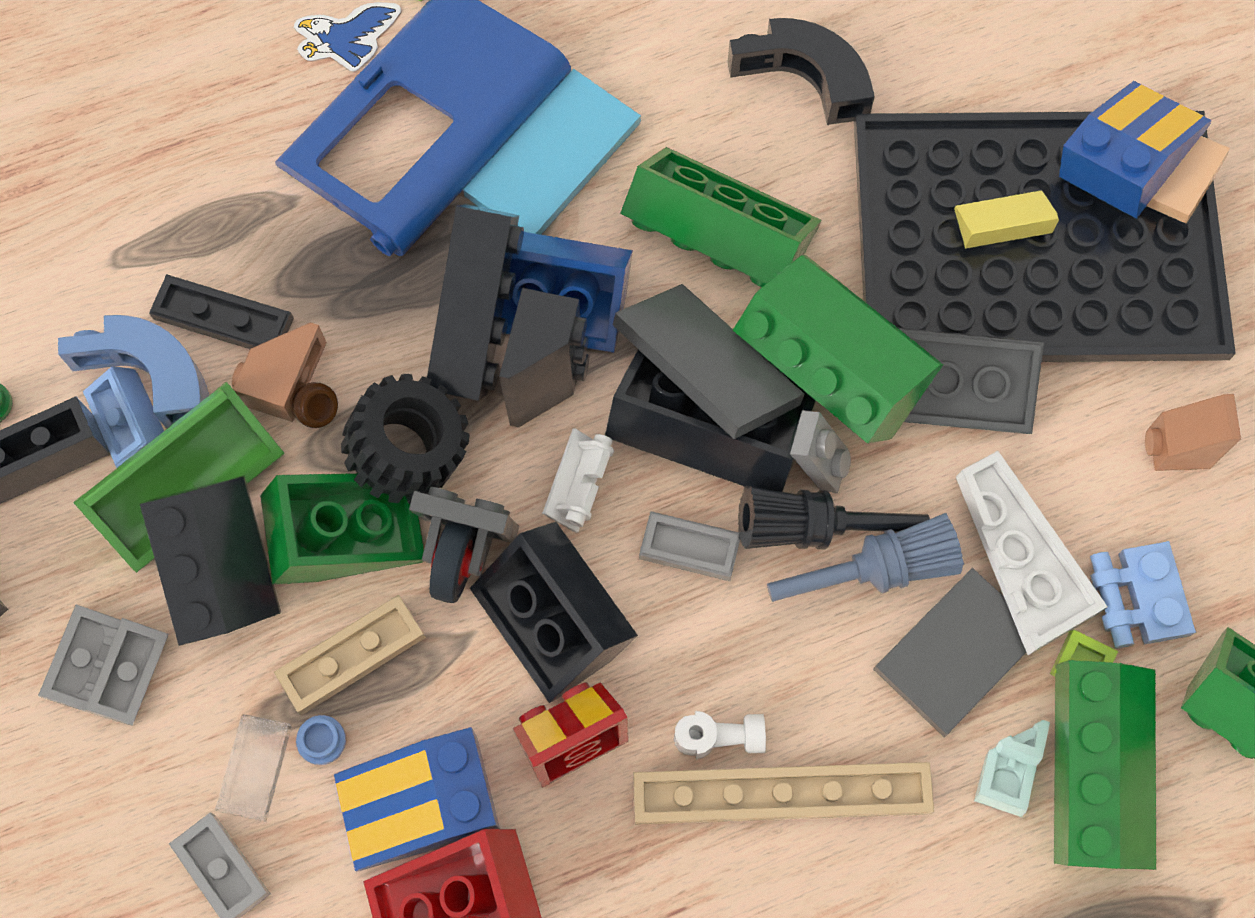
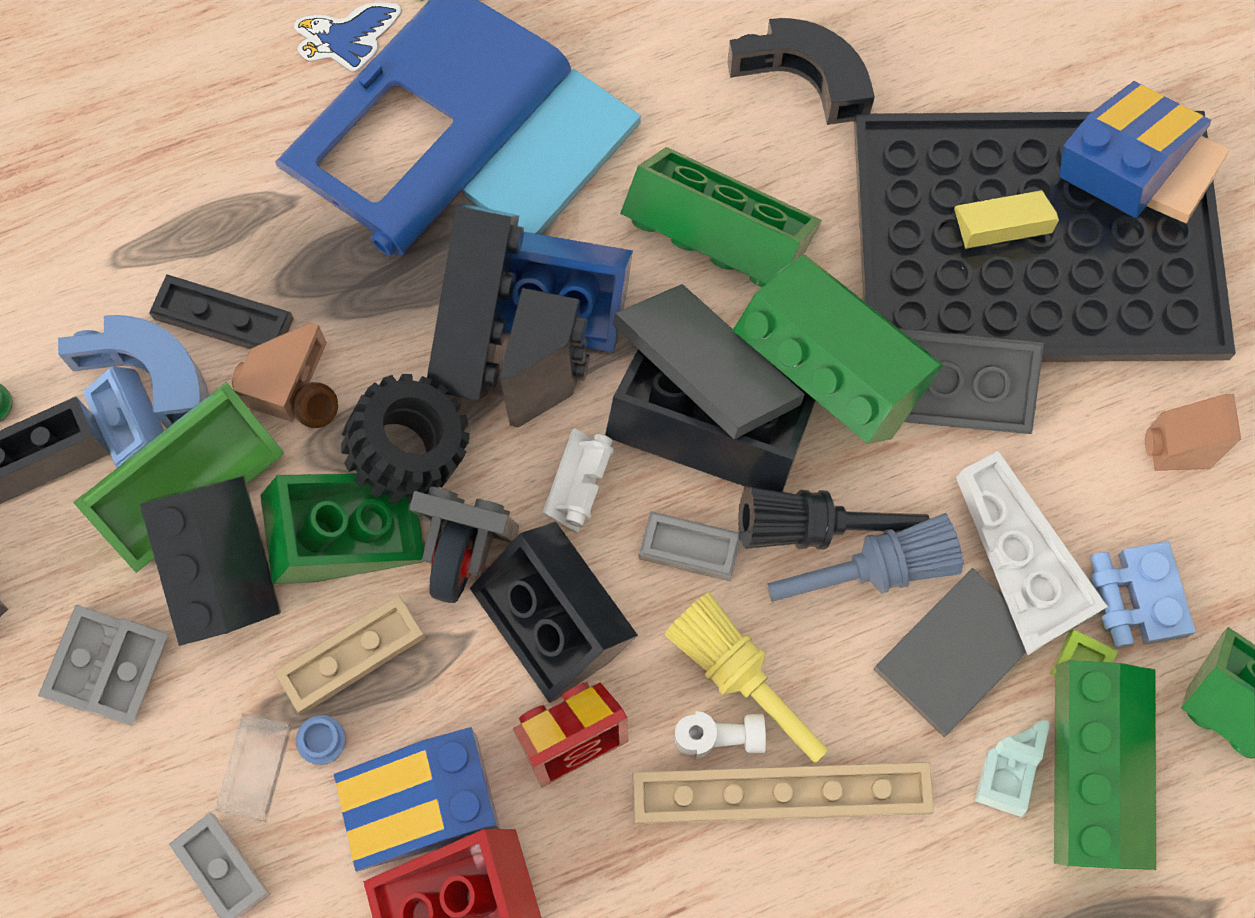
light grey plate [790,410,851,493] -> none
none -> light yellow piece [664,592,829,763]

